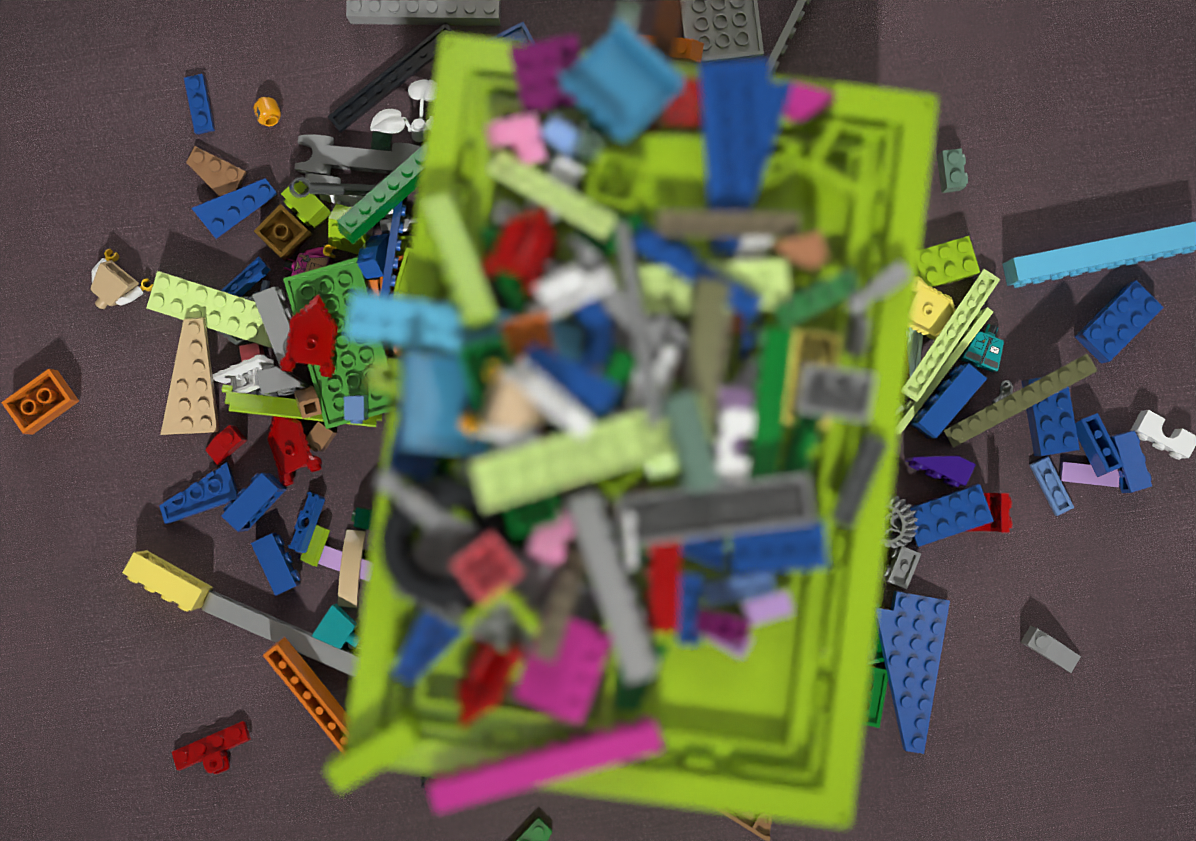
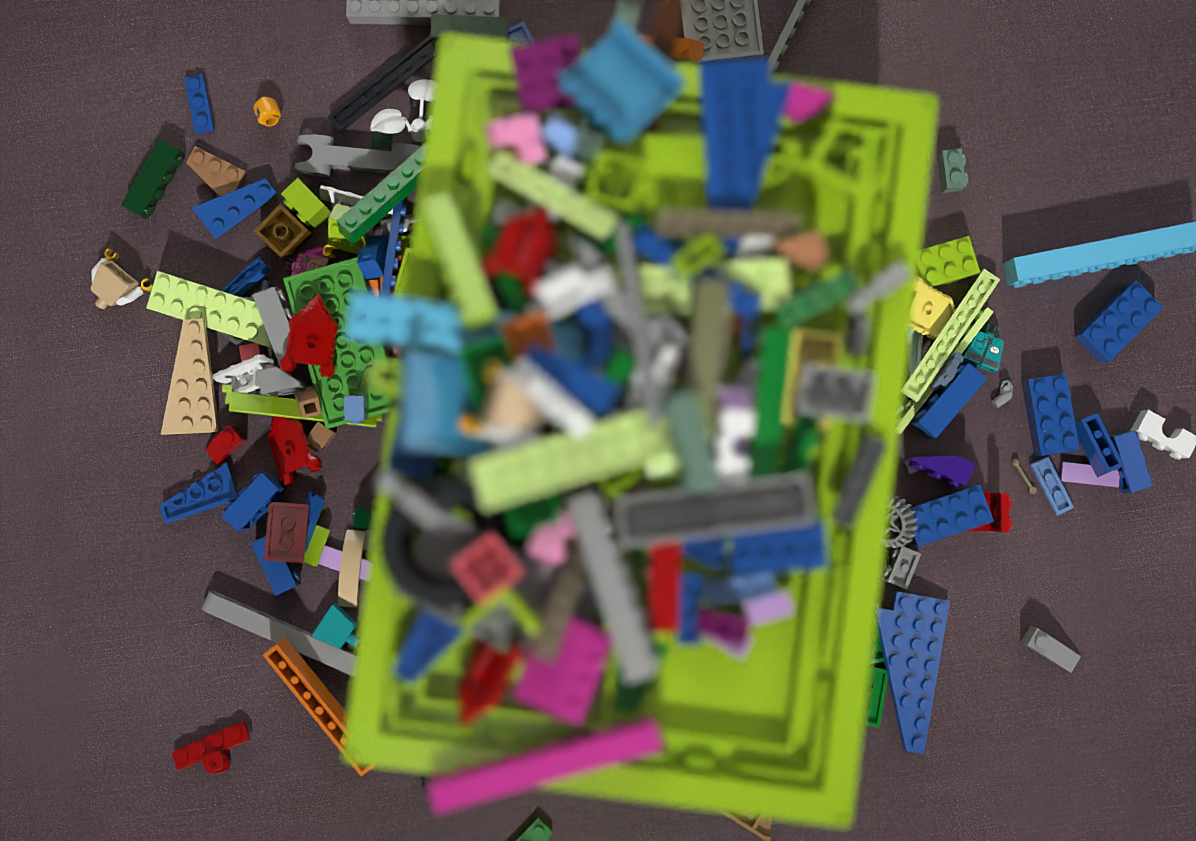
orange brick [1,369,79,435] -> none
light yellow brick [122,550,213,612] -> none
dark grey piece [289,177,377,198] -> none
light grey beam [304,173,341,184] -> none
lime brick [324,715,422,794] -> none
white piece [625,513,637,568] -> none
red plate [664,78,701,127] -> none
olive brick [944,353,1098,447] -> none
none -> dark green brick [121,139,185,220]
none -> dark red plate [264,502,309,563]
none -> dark green brick [431,14,508,46]
none -> lime slope [671,232,725,282]
none -> sand blue piece [930,352,964,391]
none -> dark tan hinge [1012,459,1037,494]

